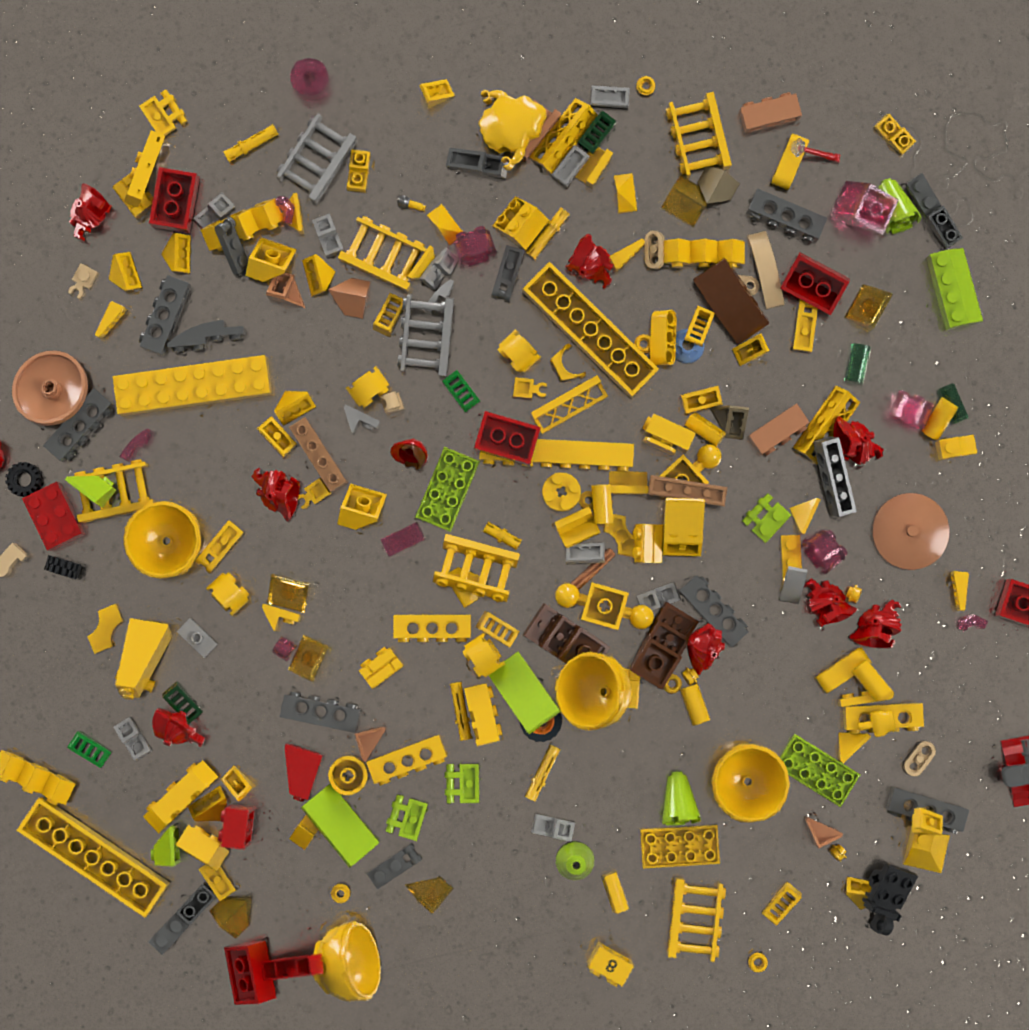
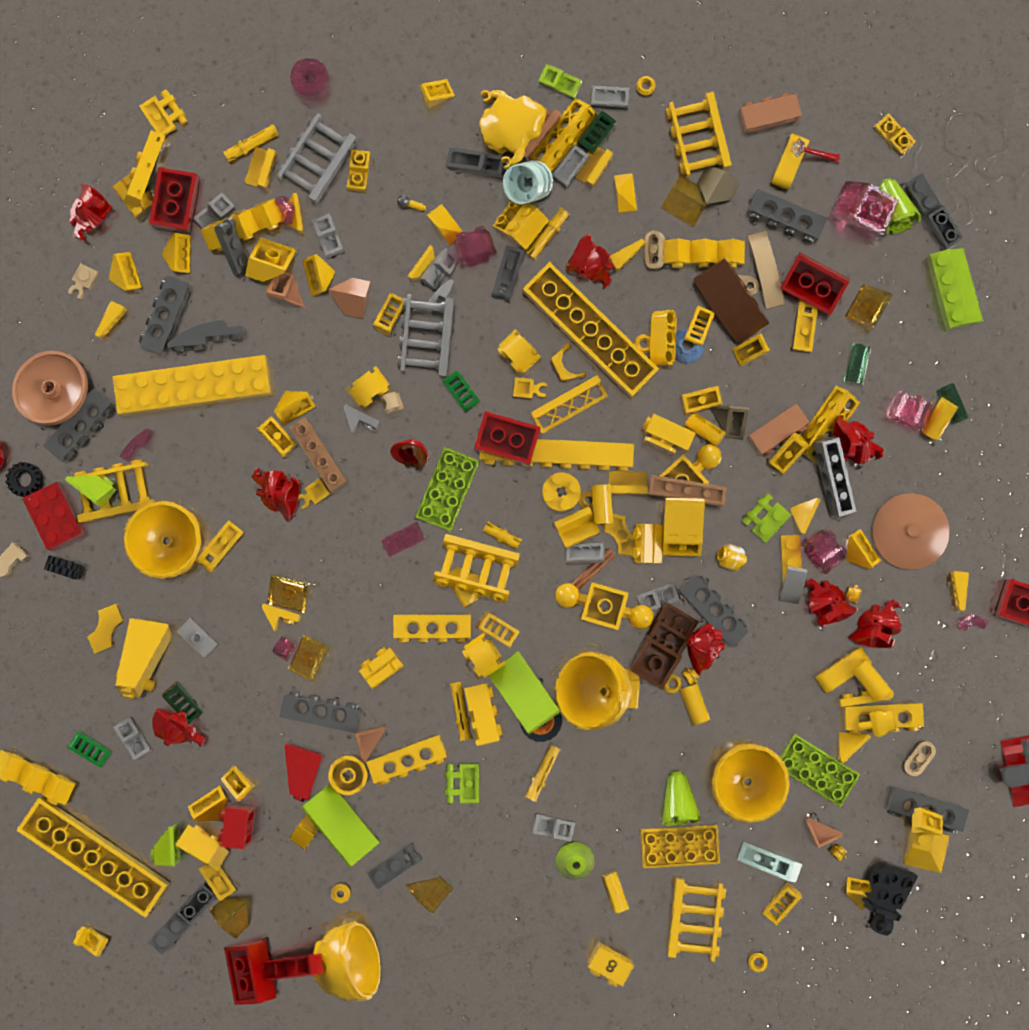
yellow brick [143,760,218,834] -> none
yellow brick [206,572,249,616] -> none
yellow slope [337,484,387,530] -> none
yellow fence [338,216,427,293] -> none
lime plate [386,794,428,841] -> none
reddish brown slope [523,603,610,664] -> none
yellow arch [935,435,977,461] -> none
none -> yellow bracket [73,926,109,957]
none -> yellow panel [245,147,277,190]
none -> light aqua wheel [503,160,553,204]
none -> lime slope [538,64,583,99]
none -> yellow head [717,544,747,571]
none -> light aqua slope [737,842,802,882]
none -> yellow brick [769,433,809,474]
none -> yellow slope [846,529,882,569]

